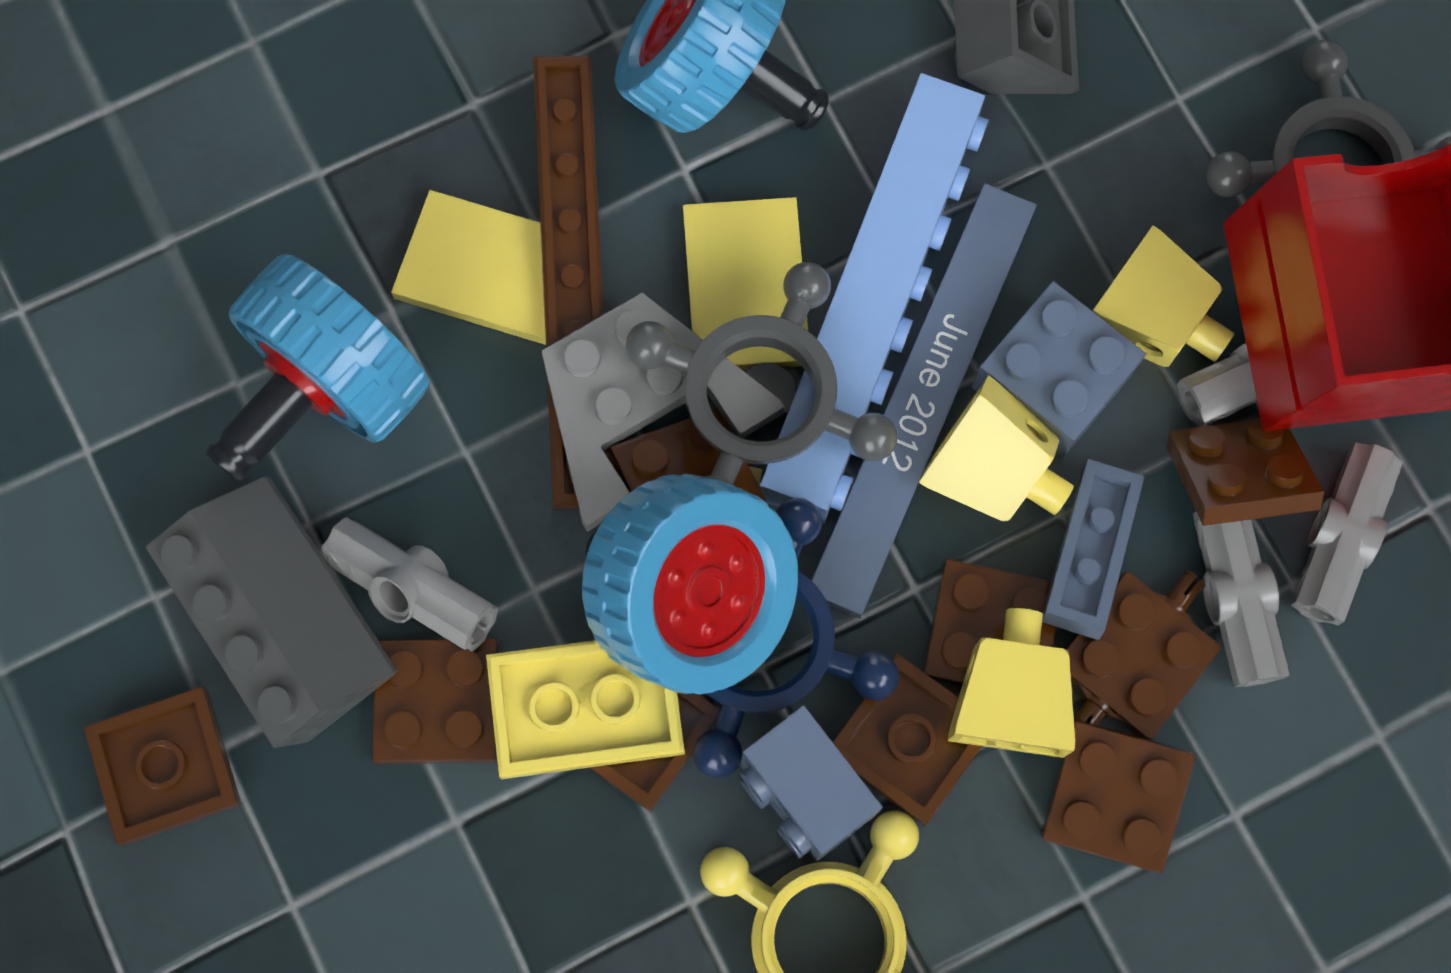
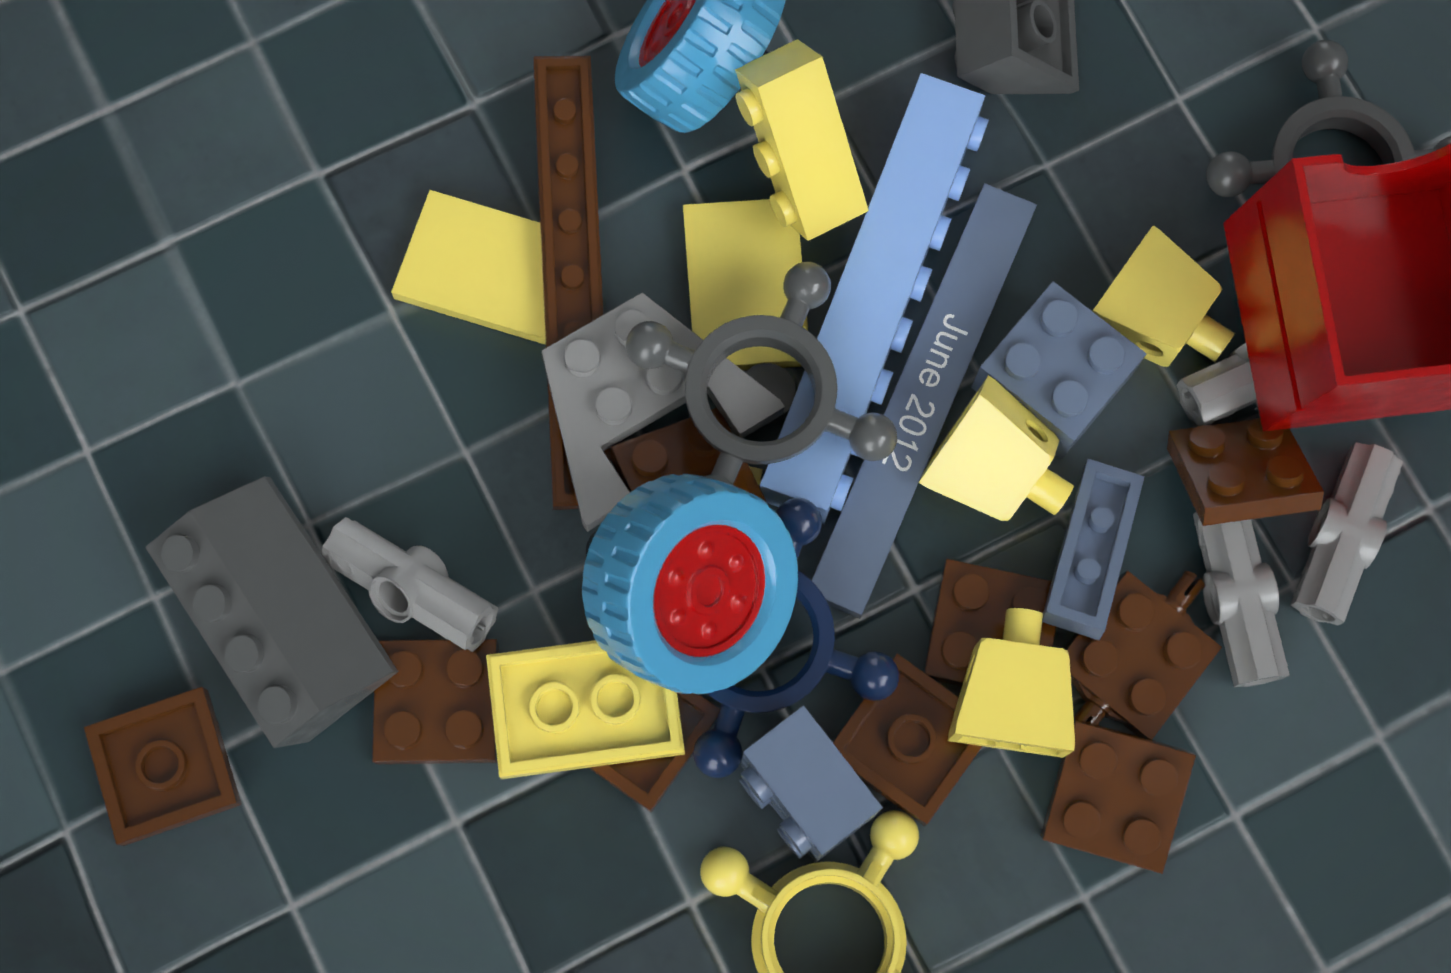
dark azure wheel [206,254,429,482] -> none
none -> light yellow brick [735,39,869,241]

